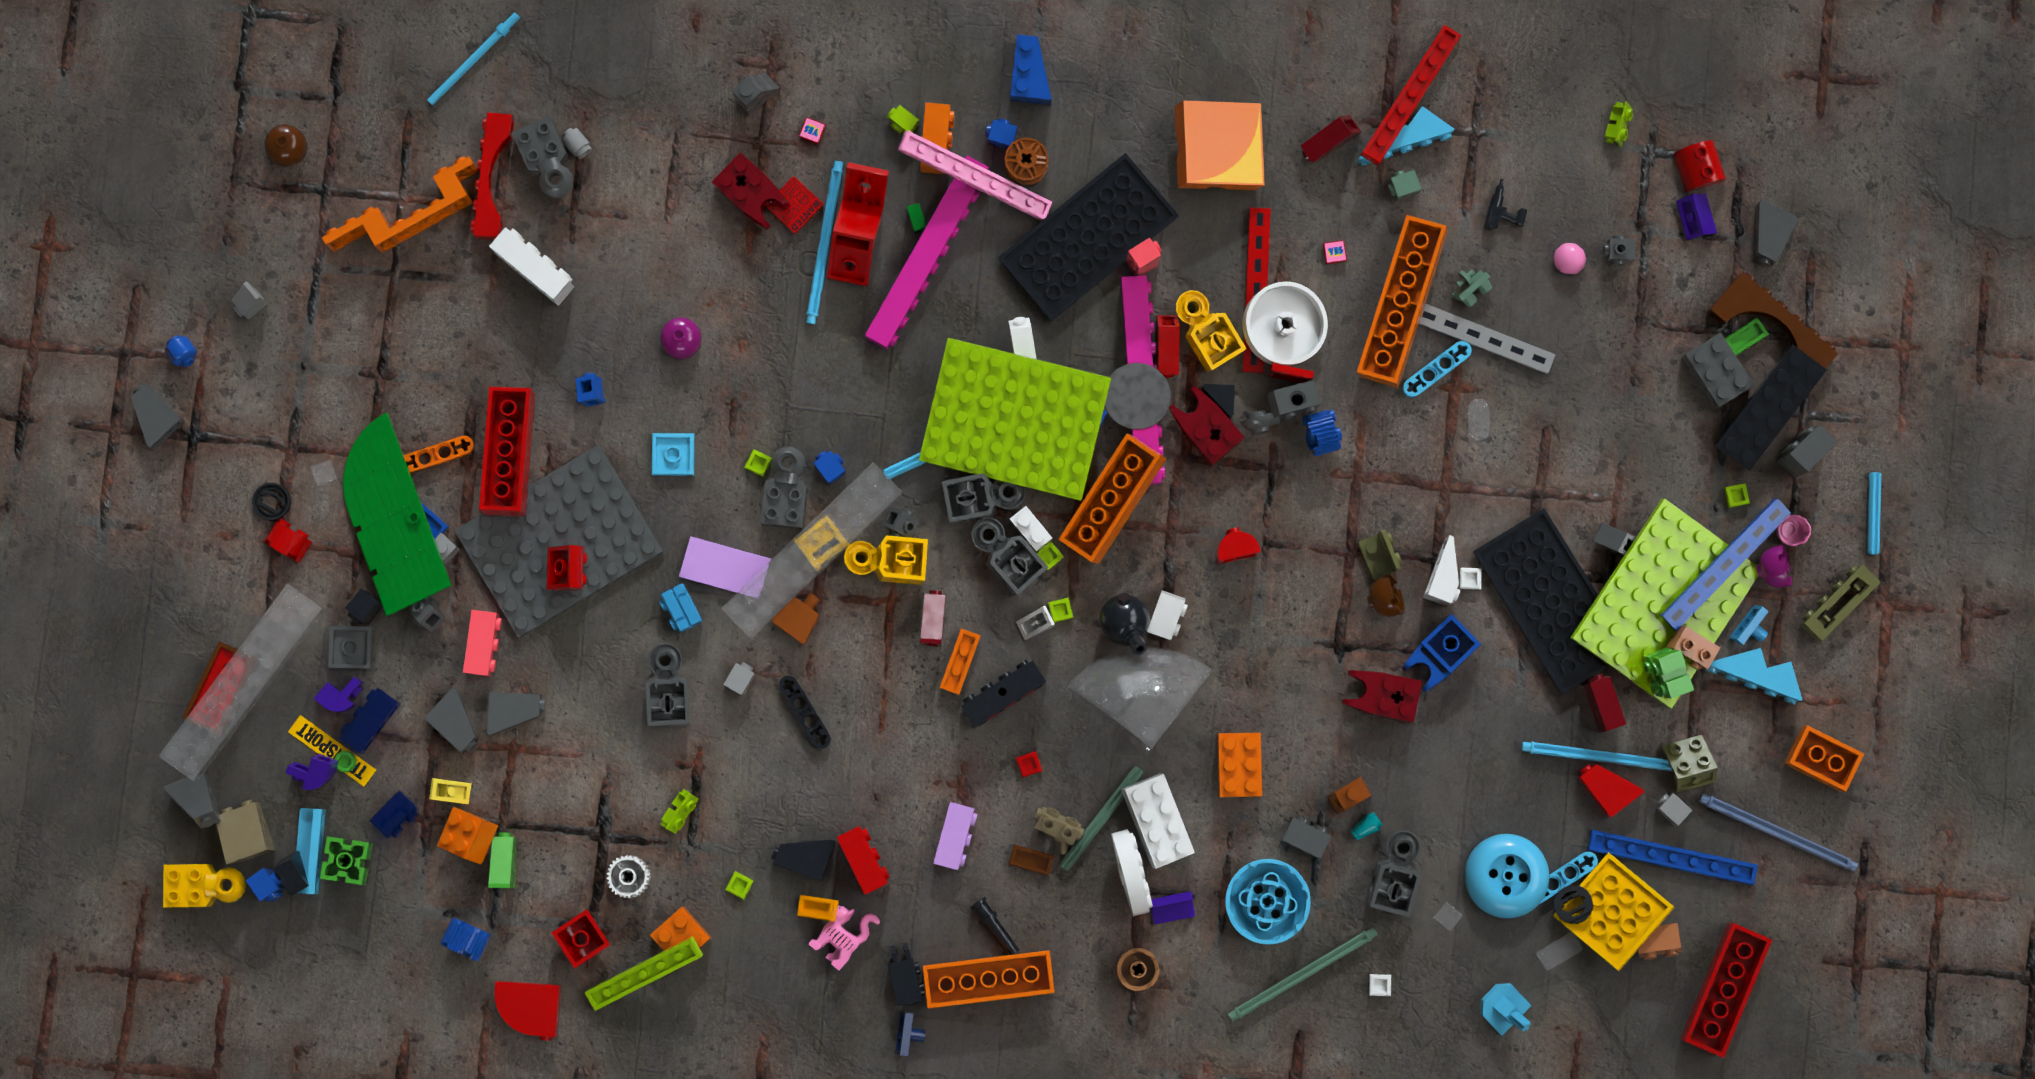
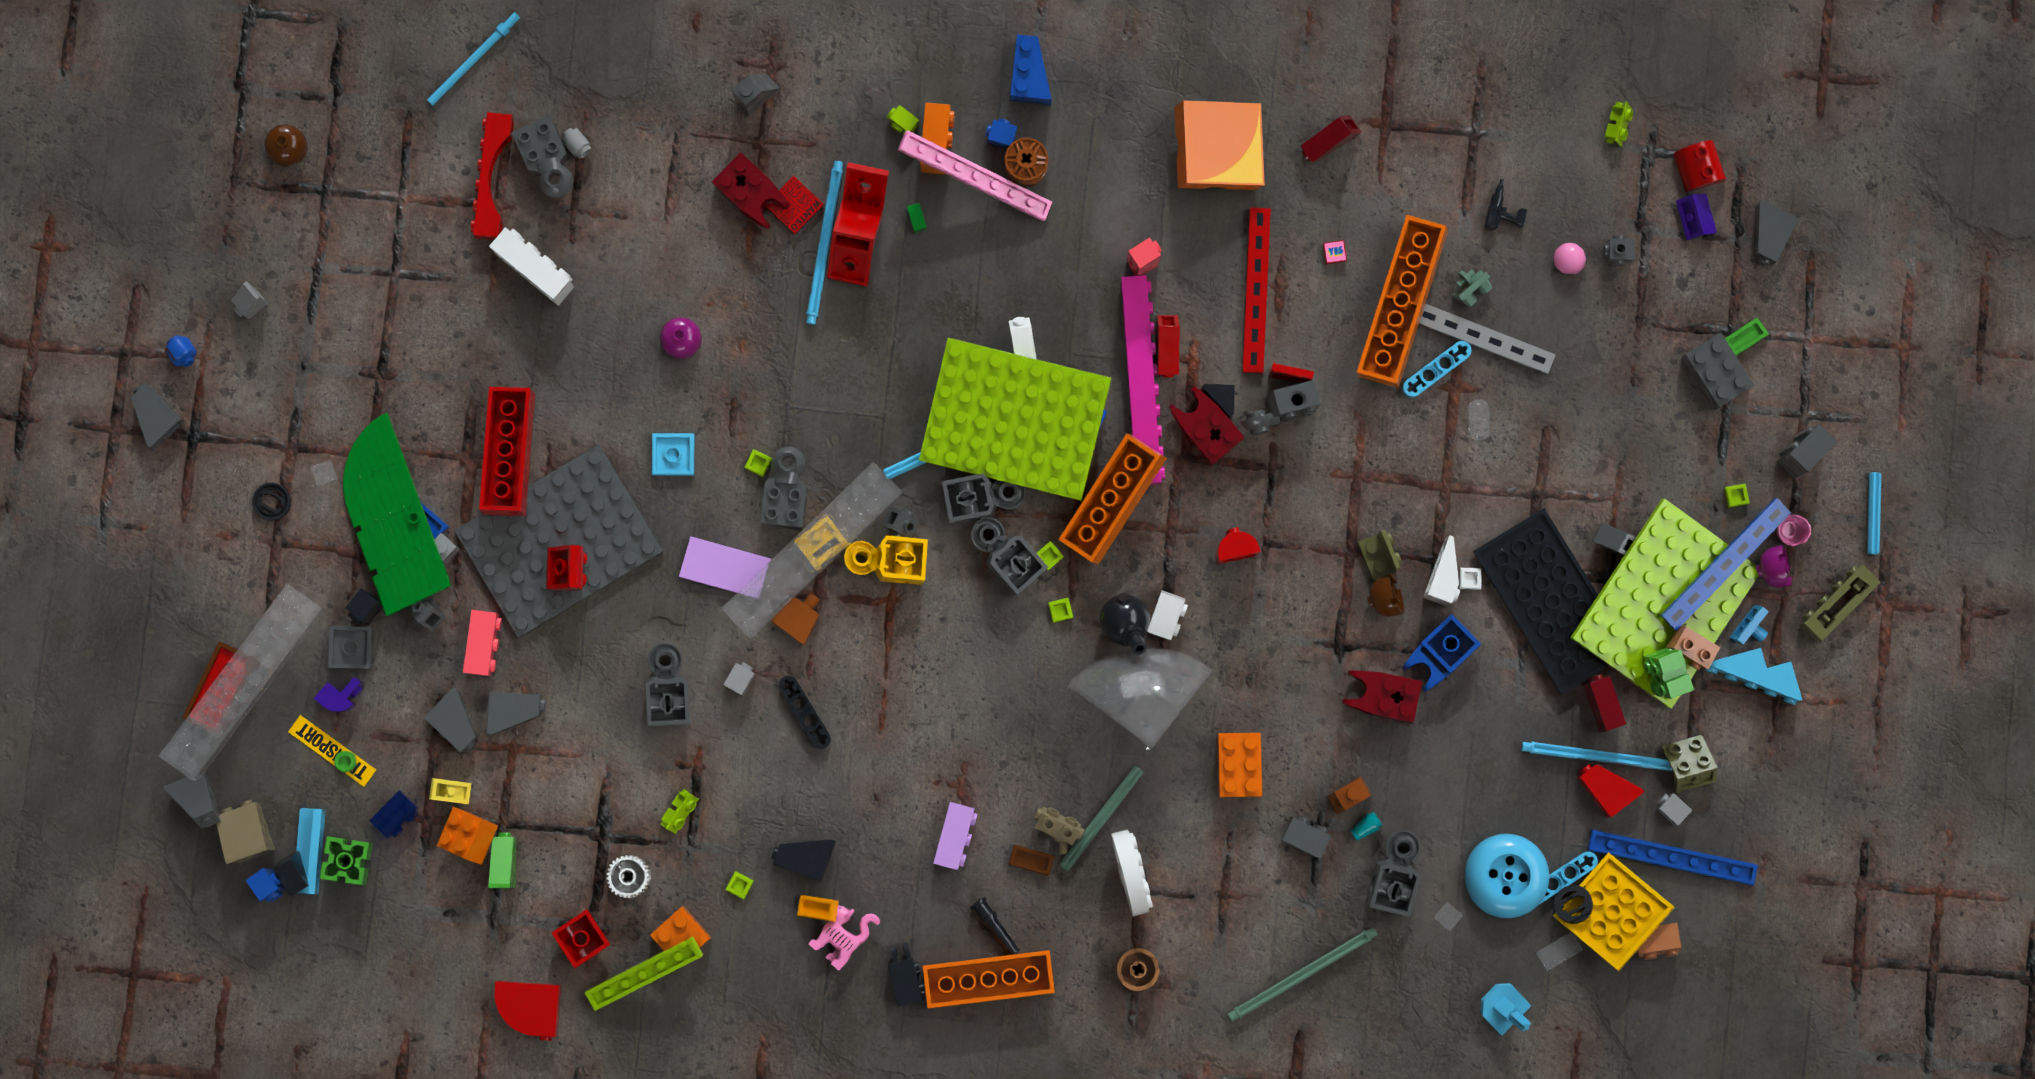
yellow brick [163,864,246,908] -> none
red cylinder [264,518,312,563] -> none
dark purple brick [286,754,339,790] -> none
orange bracket [322,156,479,253] -> none
clear blue brick [339,688,401,754] -> none
orange beam [404,436,475,474] -> none
blue brick [440,917,490,961] -> none
blue brick [575,373,606,407] -> none
dark azure brick [659,583,703,633] -> none
tile [799,117,826,145] -> none
blue brick [814,451,846,485] -> none
red piece [837,826,891,895] -> none
dark pink brick [865,155,989,350] -> none
dark blue tile [895,1011,925,1056] -> none
slope [920,590,946,647] -> none
orange plate [939,629,981,695] -> none
black brick [961,659,1046,729] -> none
black plate [998,153,1179,322] -> none
white brick [1010,506,1052,553] -> none
white slope [1016,606,1055,640] -> none
red tile [1016,751,1042,778] -> none
flat silver sticker [1105,363,1171,429] -> none
white brick [1121,773,1195,869] -> none
dark purple panel [1151,891,1195,924] -> none
yellow brick [1176,290,1247,372] -> none
medium azure brick [1225,859,1311,944] -> none
white piece [1242,282,1328,366] -> none
blue brick [1302,410,1342,456] -> none
medium azure slope [1357,106,1454,166] -> none
red tile [1360,25,1462,166] -> none
white tile [1369,974,1391,996] -> none
sand green brick [1387,170,1421,201] -> none
red brick [1680,922,1772,1058] -> none
sand blue piece [1699,794,1858,872] -> none
reddish brown arch [1706,272,1838,368] -> none
black brick [1714,344,1827,471] -> none
orange brick [1784,725,1864,792] -> none

